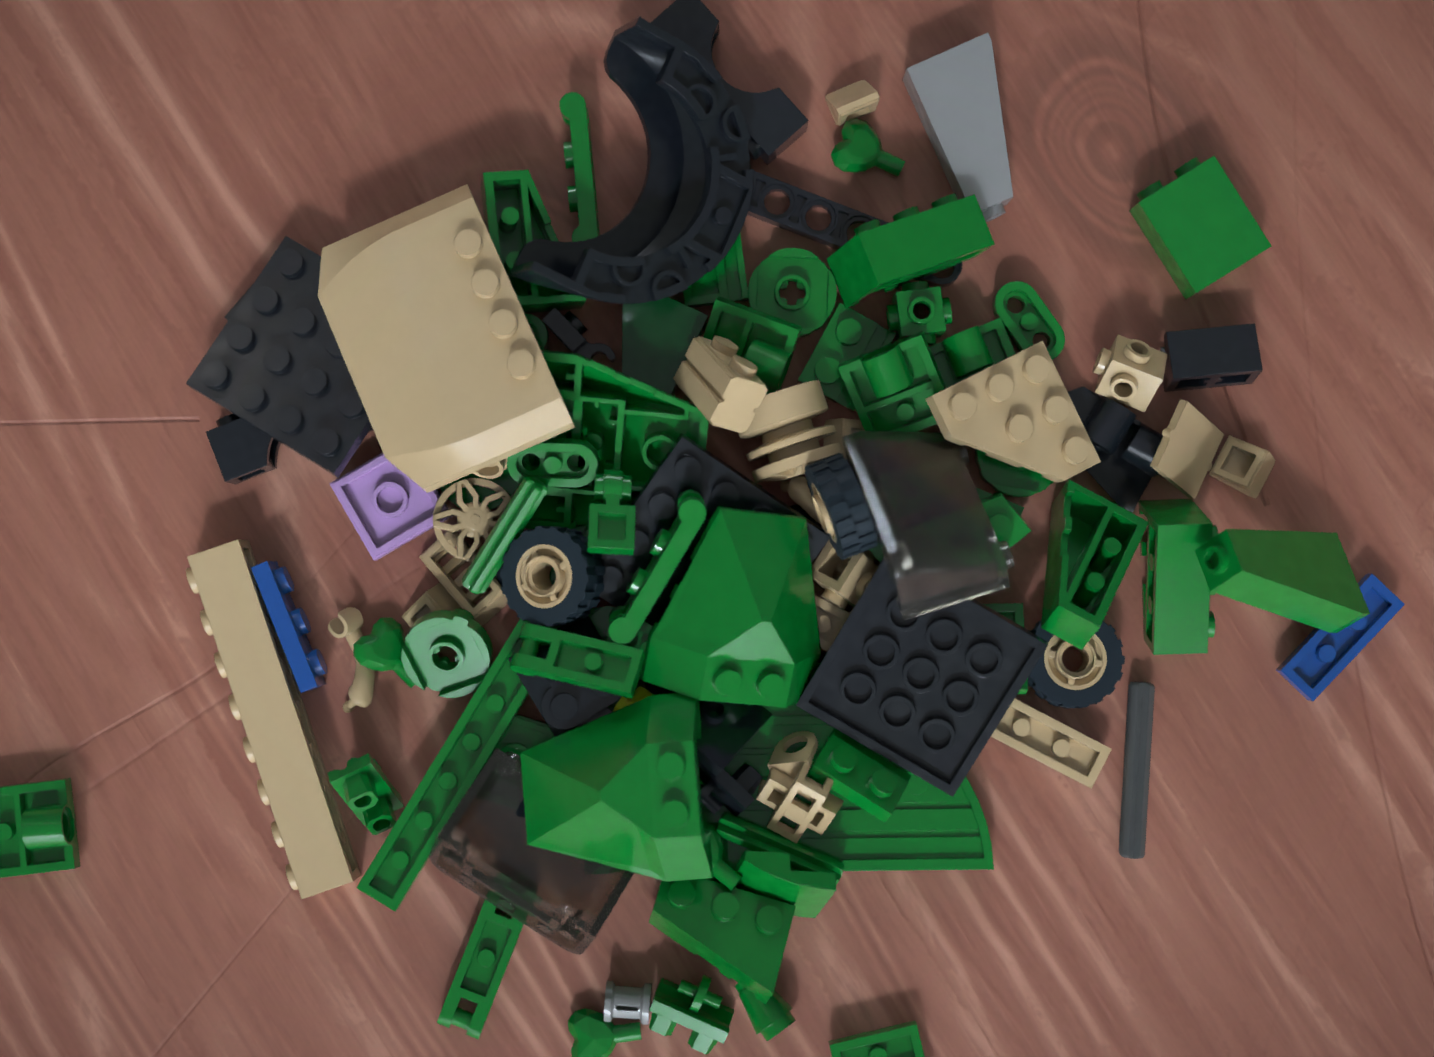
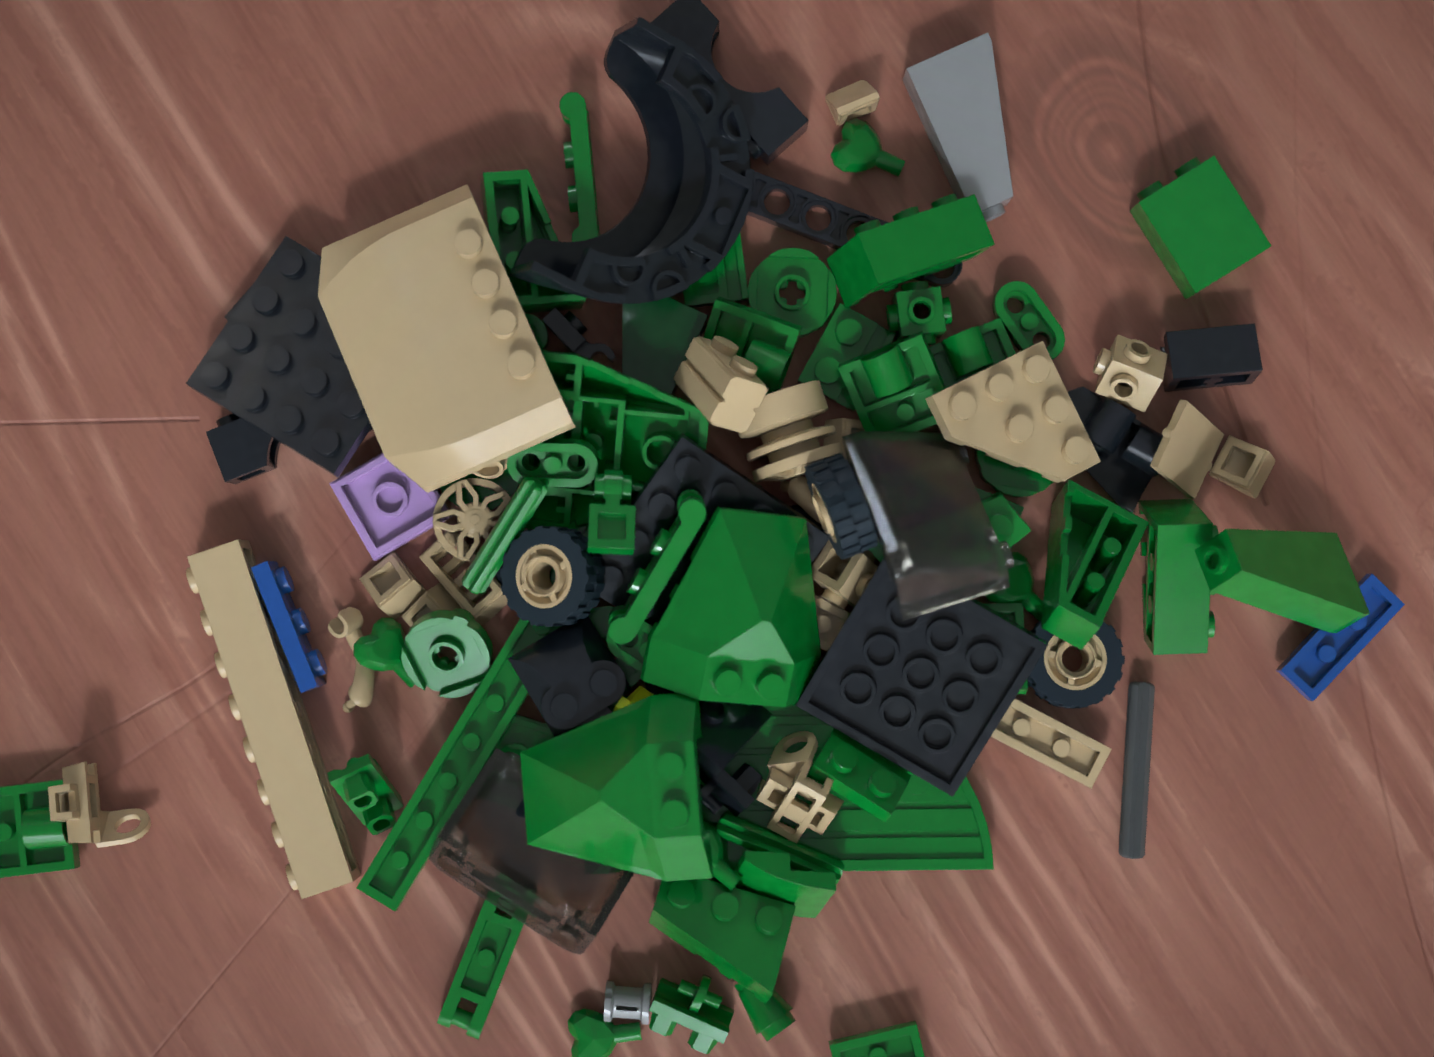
green plate [509,623,645,699] -> none
none -> tan piece [48,762,151,848]
none -> tan slope [360,551,426,619]
none -> green rock [981,552,1043,621]

